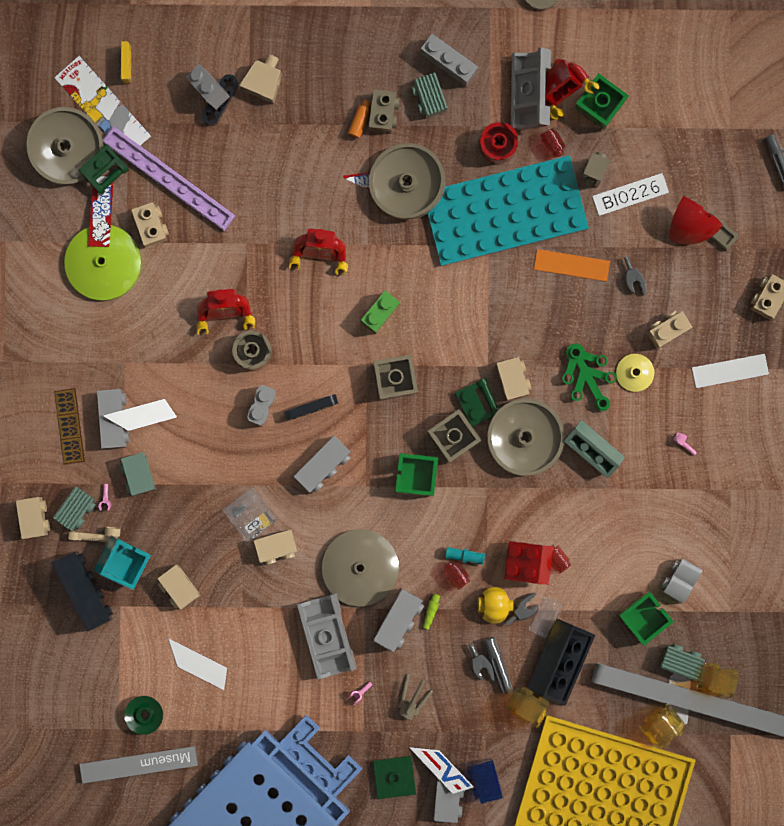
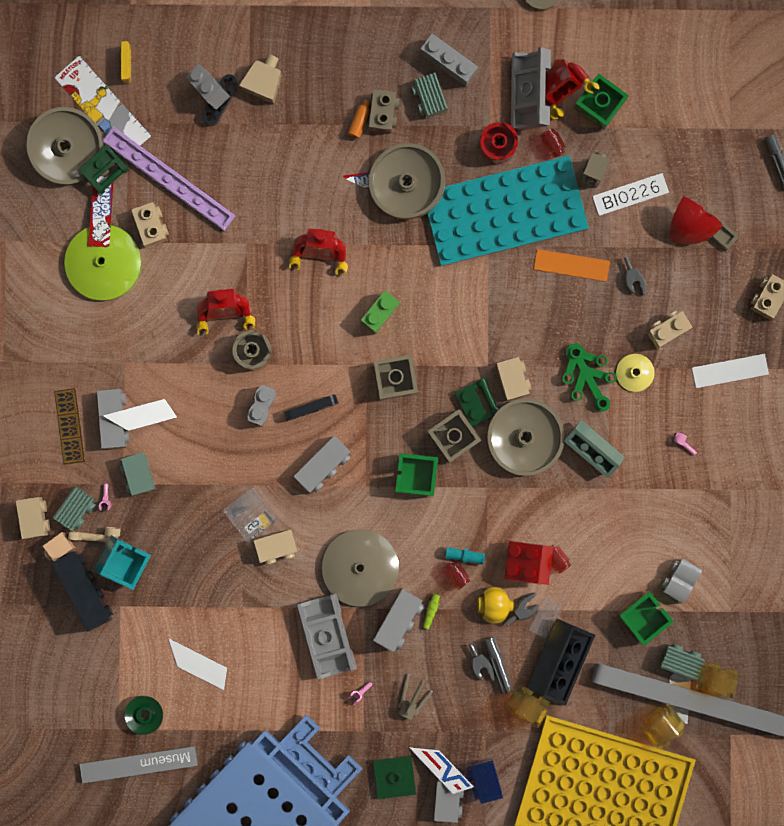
tan brick [158,564,201,610] -> none
none -> light nougat brick [43,532,75,561]

